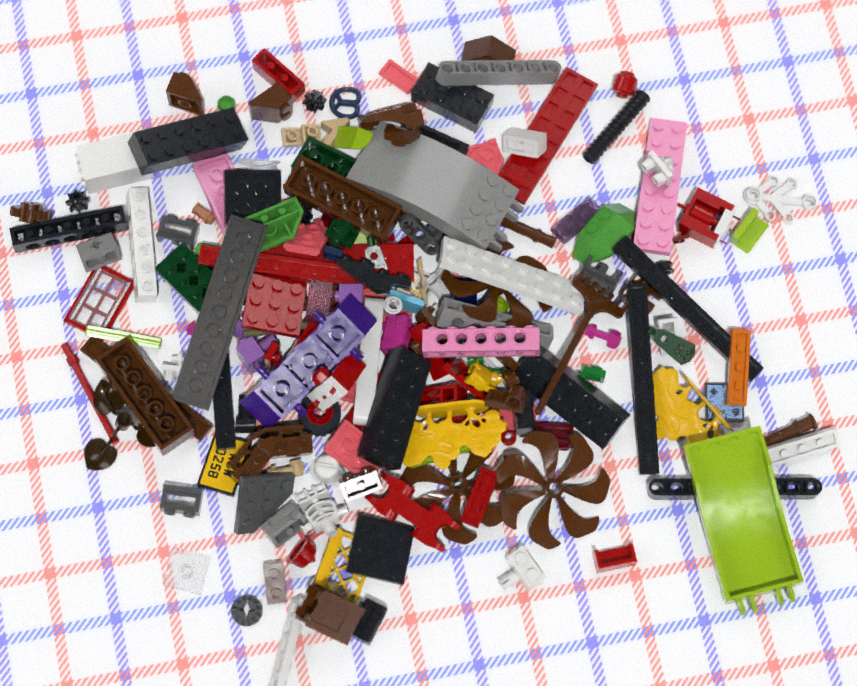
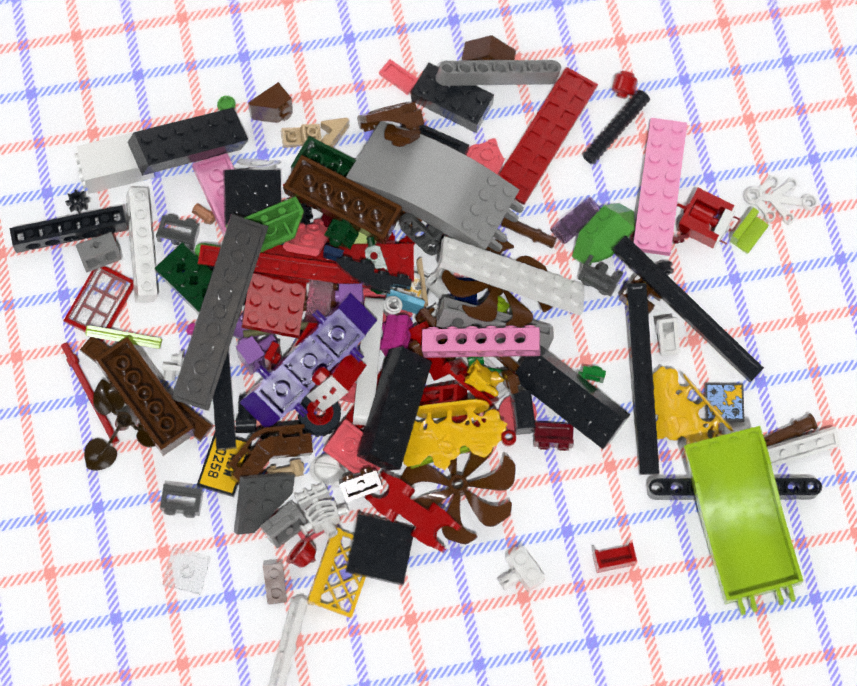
reddish brown gear [10,202,52,224] -> none
reddish brown slope [166,72,205,116] -> none
dark grey gear [231,594,263,626] -> none
red brick [251,48,305,104] -> none
reddish brown container [295,582,366,646] -> none
black gear [302,89,327,114] -> none
dark blue piece [329,87,362,120] -> none
lime brick [333,126,373,150] -> none
black brick [351,598,388,646] -> none
red tile [460,467,497,529] -> none
reddish brown plate [485,385,528,413] -> none
reddish brown piece [496,431,611,550] -> none
white panel [503,127,547,158] -> none
reddish brown piece [534,271,628,415] -> none
dark pink bar [585,324,622,349] -> none
white hips [641,150,675,187] -> none
dark green piece [647,326,695,365] -> none
orange tile [726,328,751,407] -> none

